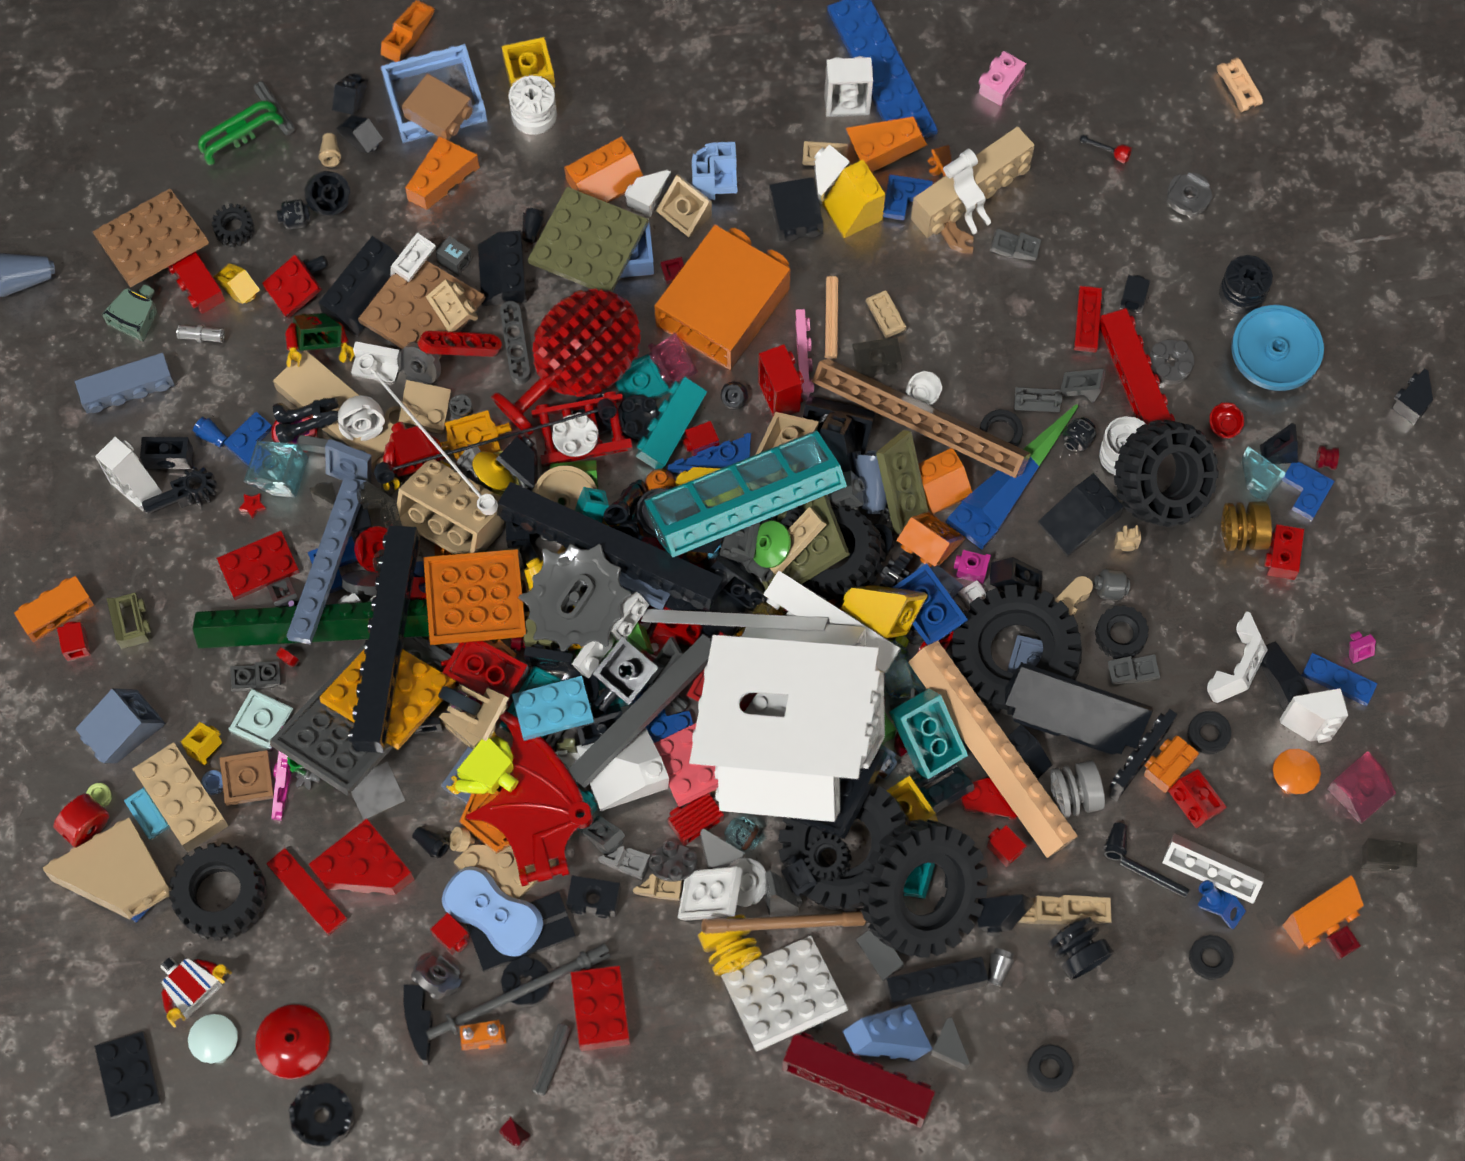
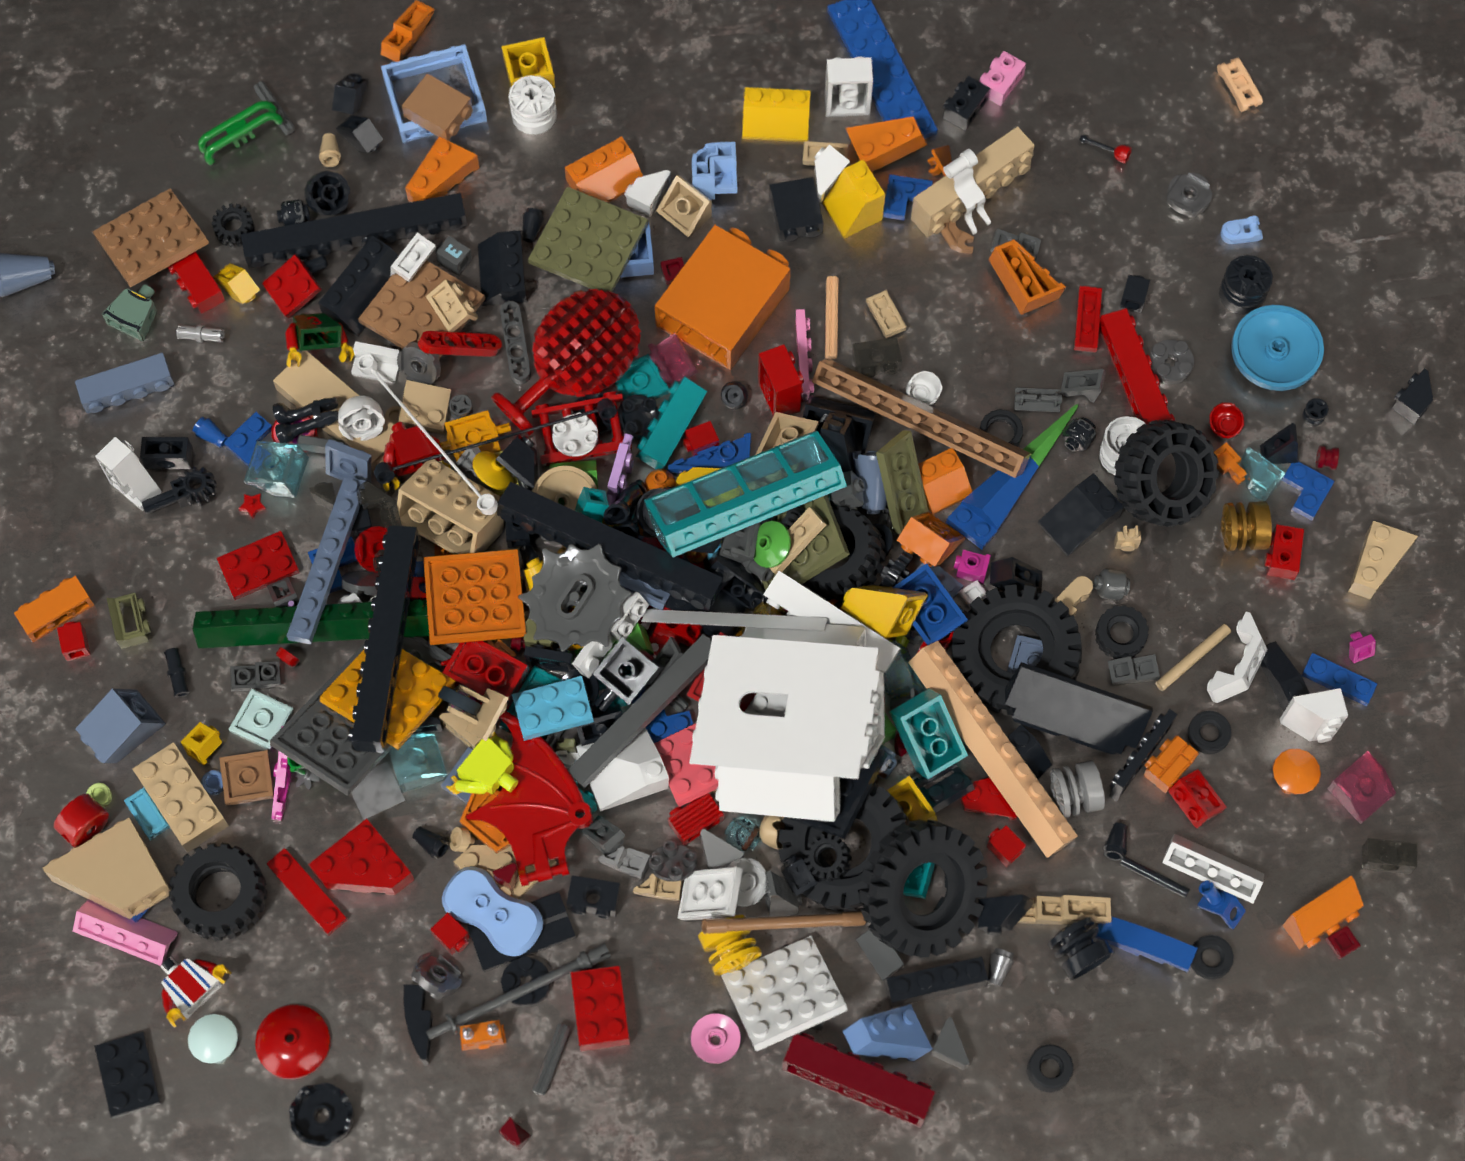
none -> bright pink panel [73,899,178,966]
none -> black pin [164,648,189,697]
none -> black brick [241,193,468,268]
none -> clear light blue slope [389,734,447,793]
none -> dark red slope [492,863,519,891]
none -> lavender plate [606,434,634,506]
none -> bright pink dish [691,1014,740,1064]
none -> yellow slope [742,87,810,142]
none -> tan hair [759,815,785,850]
none -> black brick [943,75,991,131]
none -> orange wedge [989,239,1066,315]
none -> blue slope [1095,916,1197,972]
none -> tan piece [1155,624,1231,691]
none -> orange plate [1213,442,1247,485]
none -> light blue plate [1220,216,1263,244]
none -> black wheel [1302,398,1329,426]
none -> tan wedge [1348,521,1418,599]

